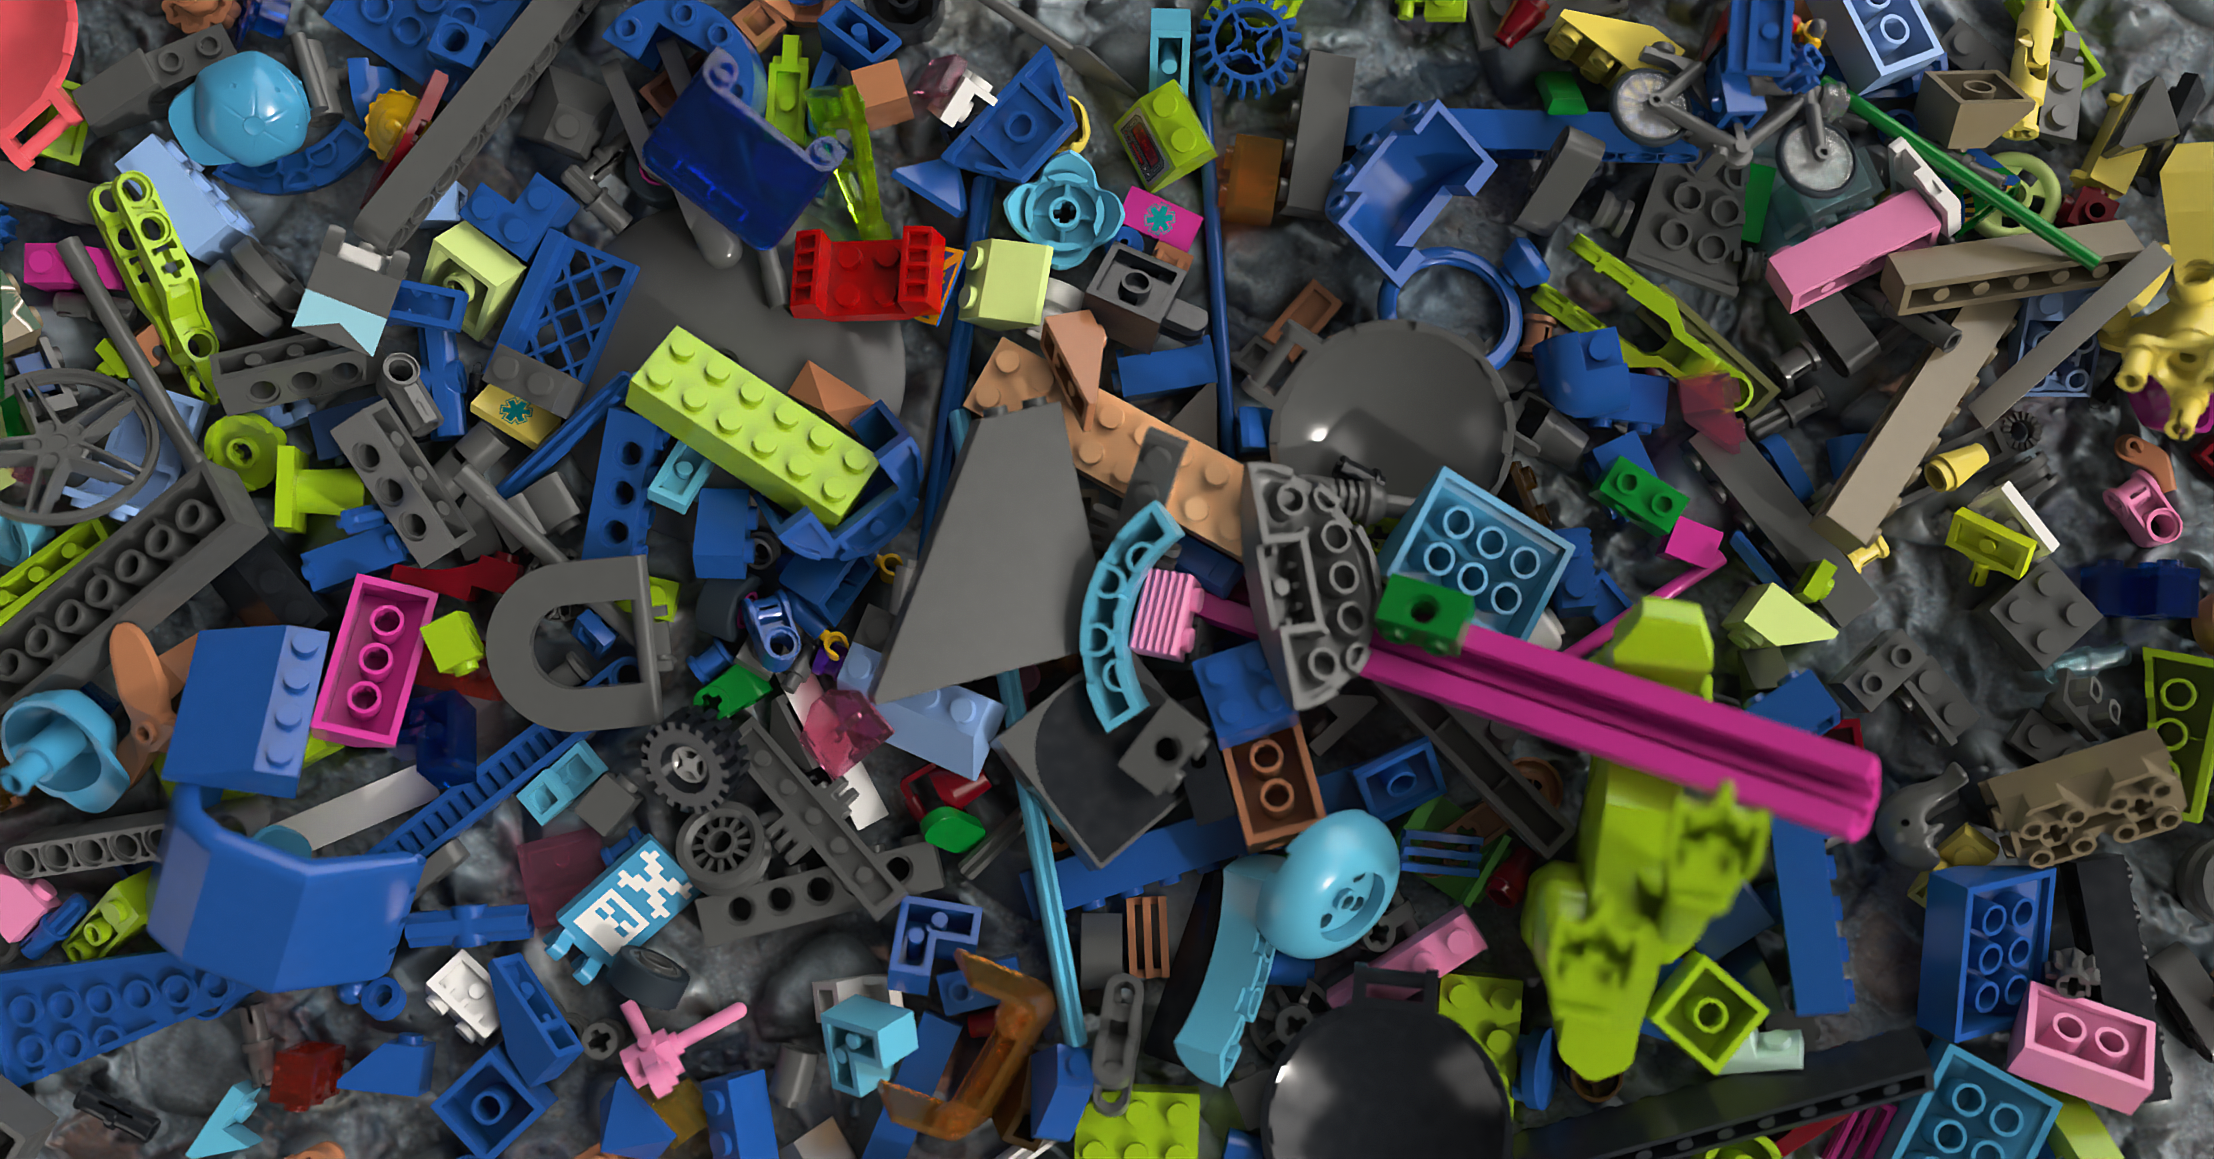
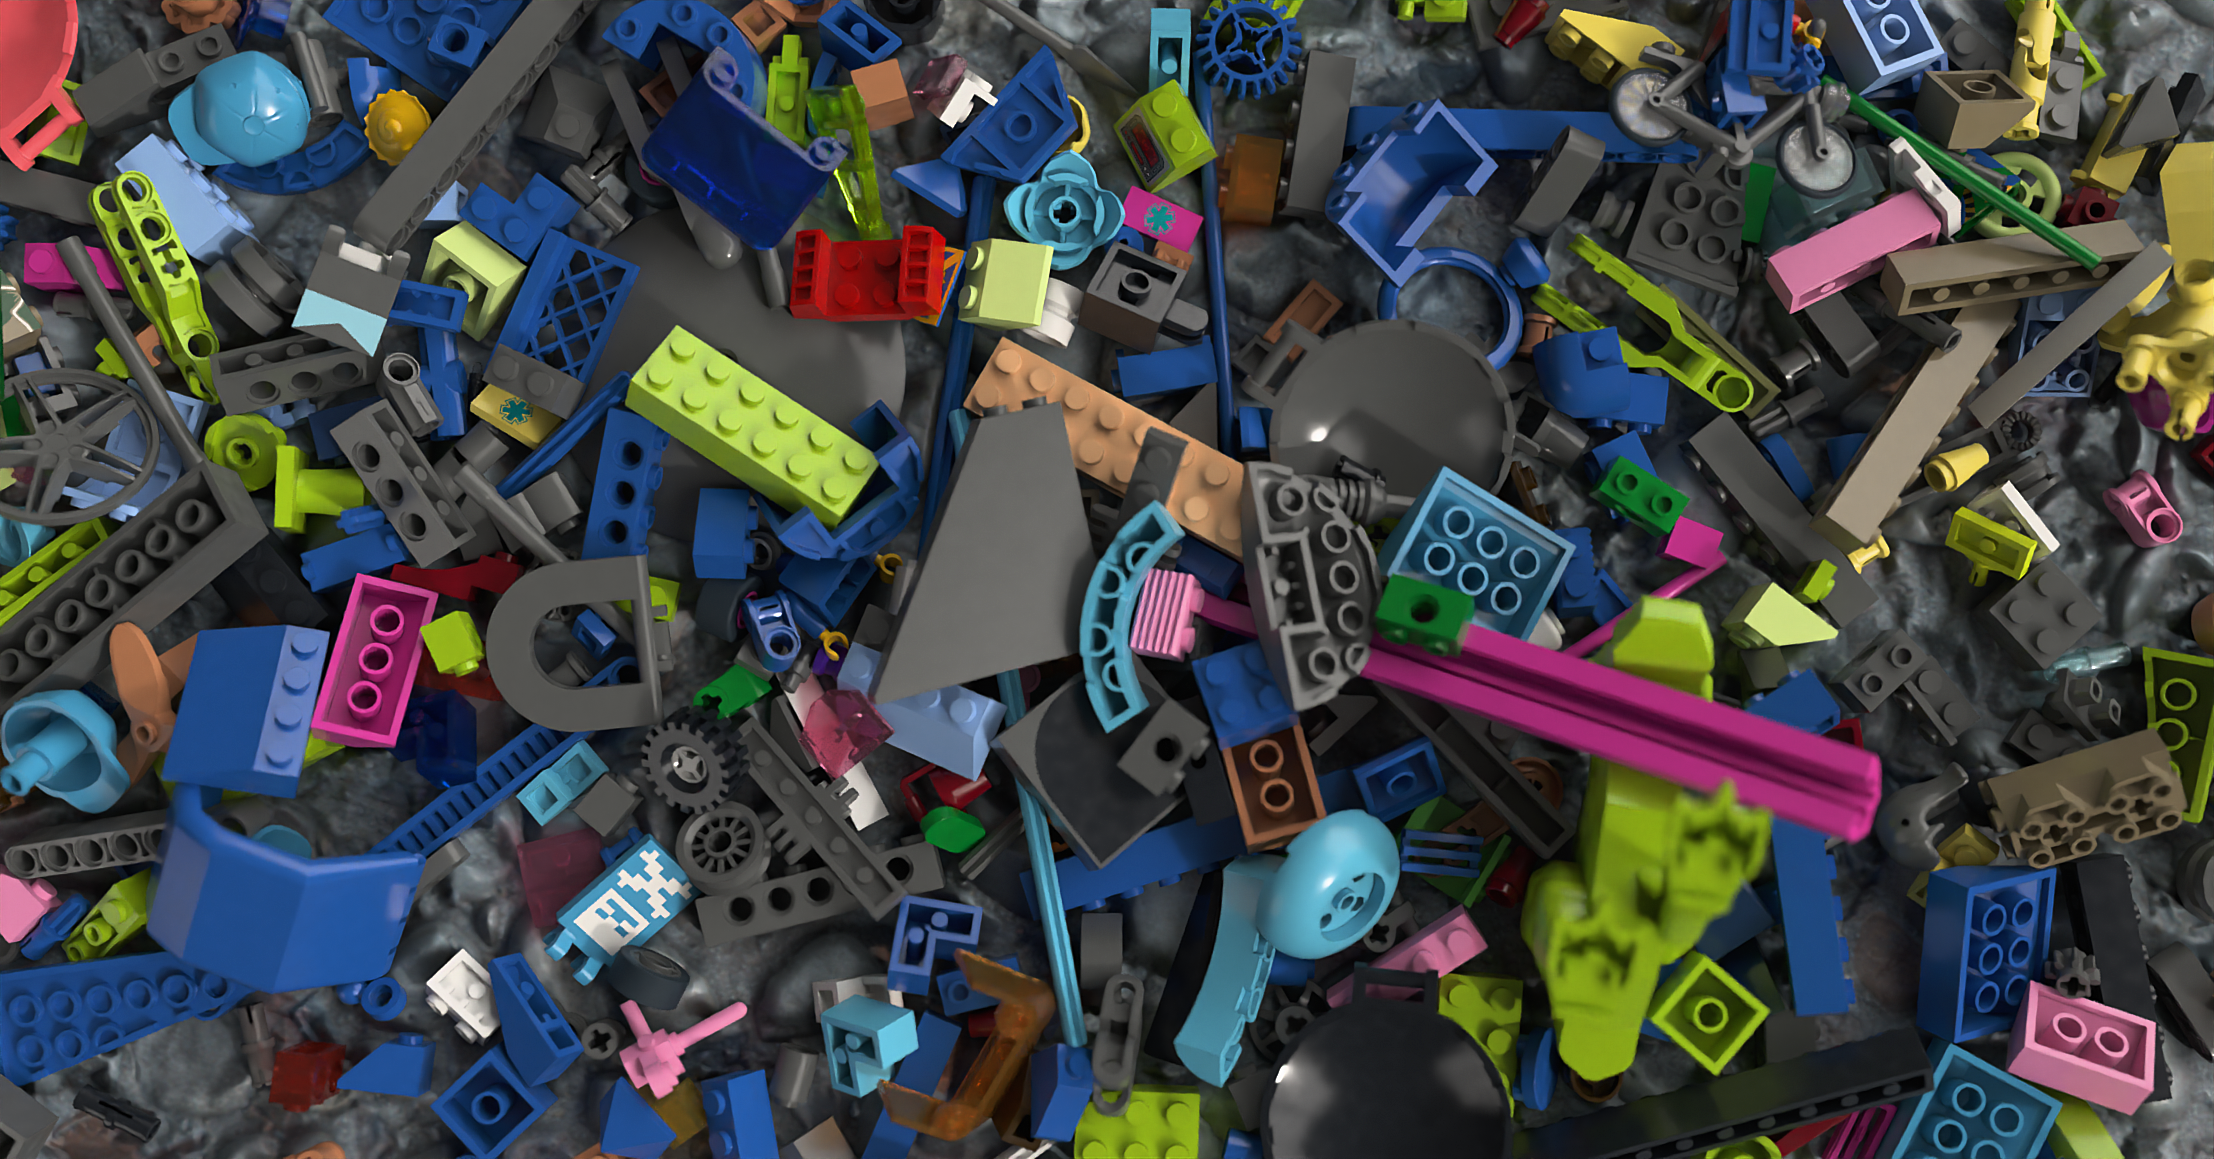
medium azure slope [185,1079,263,1159] -> none
white sticker [270,760,440,851] -> none
dark red tile [359,69,449,210] -> none
blue piece [405,903,536,948] -> none
medium azure slope [647,440,715,514] -> none
blue bush [685,636,736,686] -> none
nougat slope [787,360,875,437] -> none
nougat slope [1040,309,1106,432] -> none
nougat tile [1126,895,1170,979] -> none
green tile [1534,71,1588,115] -> none
clear pink slope [1676,369,1746,455] -> none
light aqua slope [1718,1027,1804,1075] -> none
blue tile [1727,528,1789,594] -> none
clear blue brick [2080,559,2200,622] -> none
nougat arm [2113,434,2177,493] -> none

